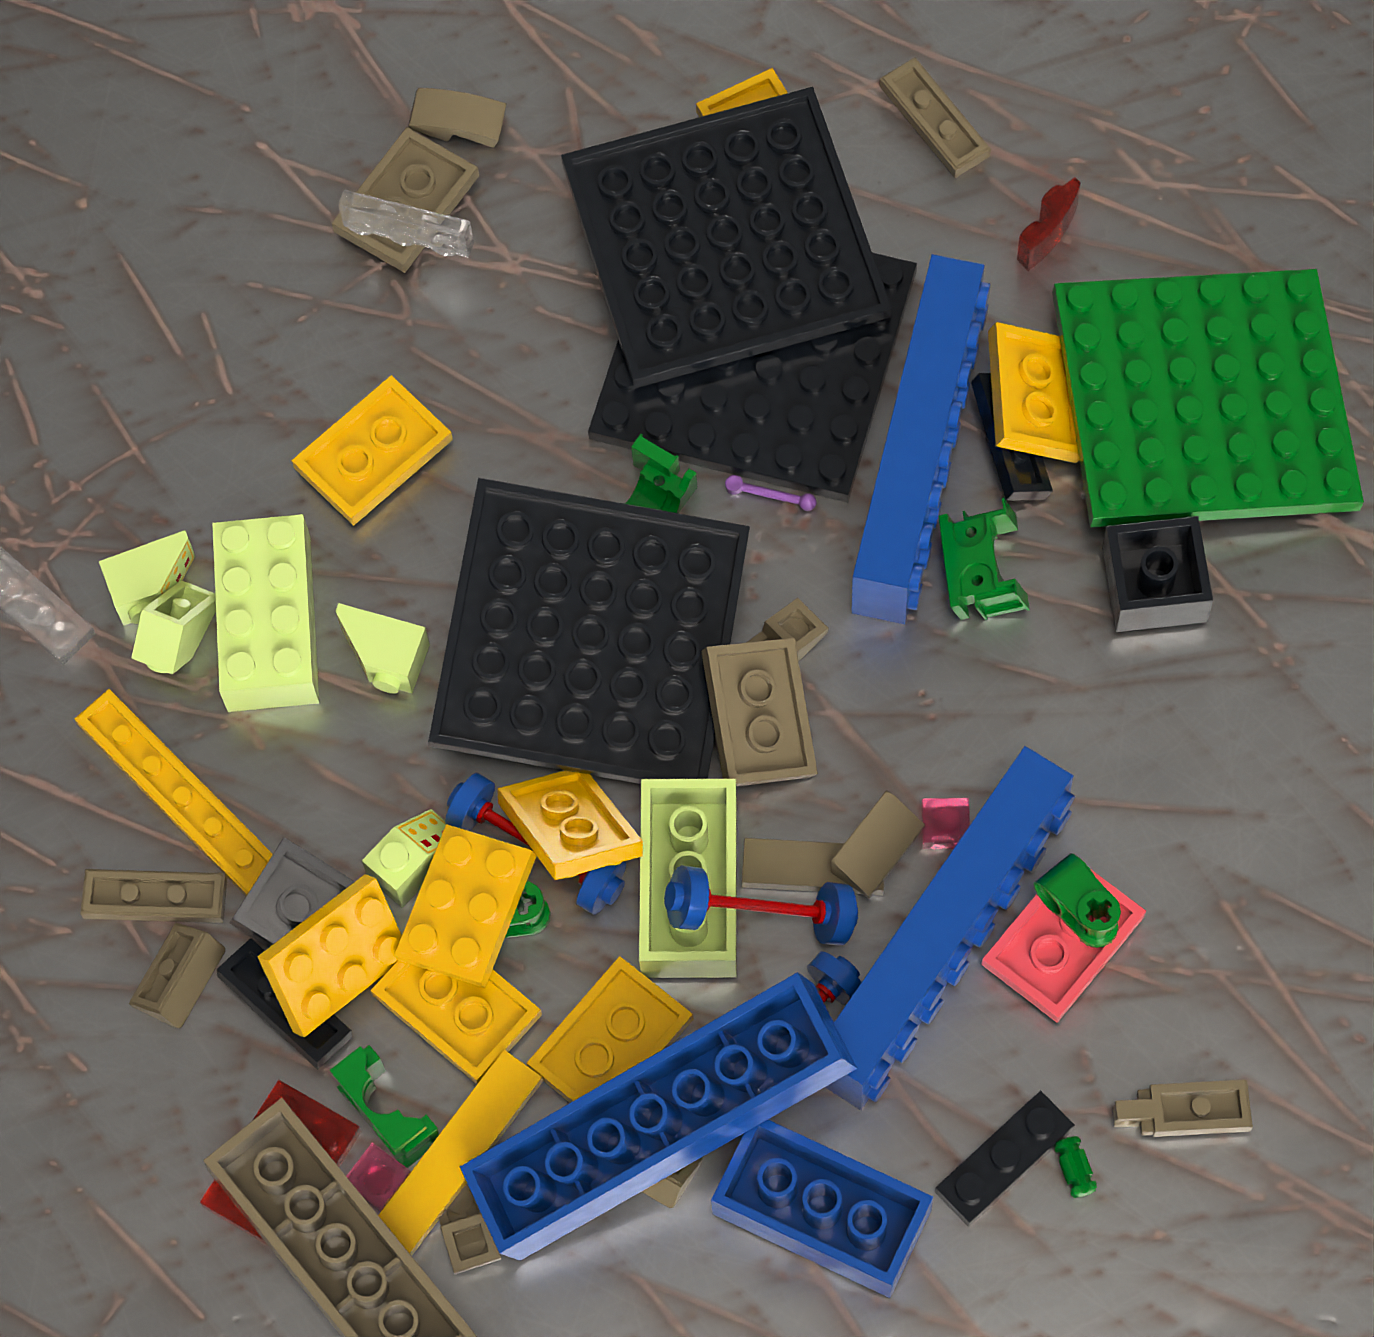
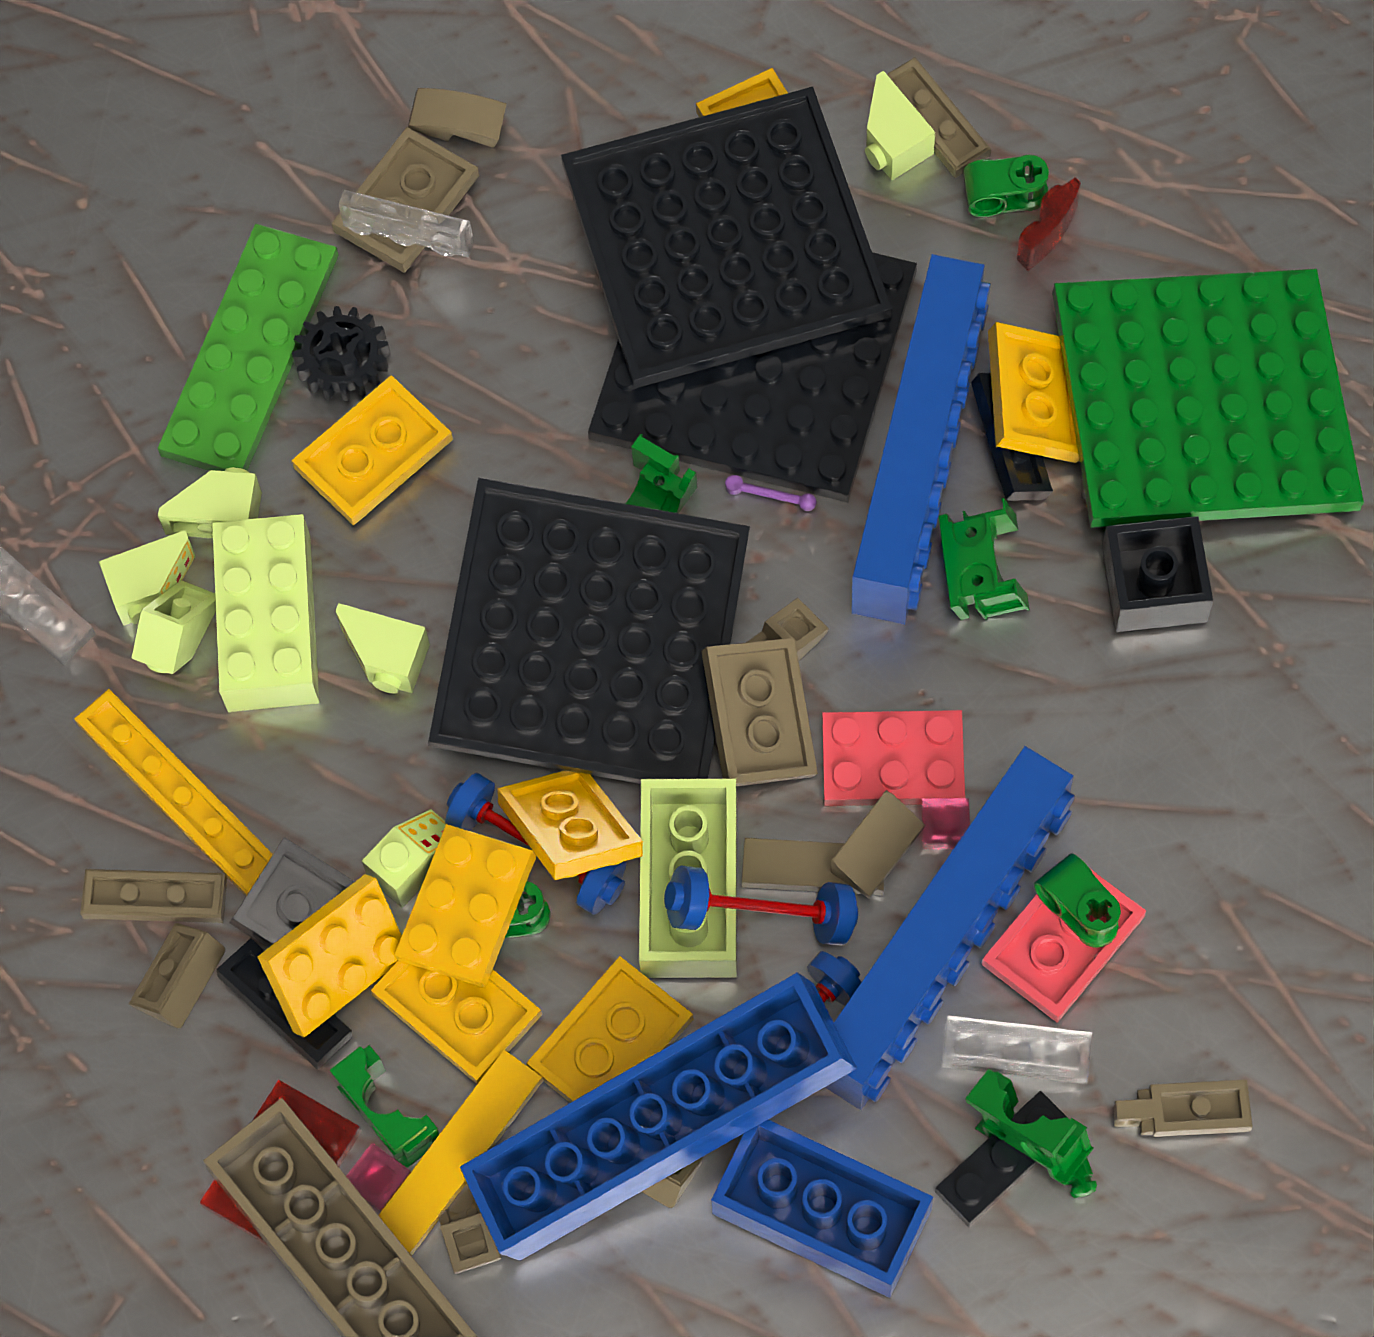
none -> bright green plate [157,223,339,471]
none -> yellowish green slope [158,467,262,538]
none -> black gear [292,306,390,401]
none -> coral plate [822,710,965,806]
none -> yellowish green slope [865,71,935,181]
none -> clear plate [942,1016,1092,1084]
none -> green piece [963,155,1049,217]
none -> green piece [965,1069,1094,1186]

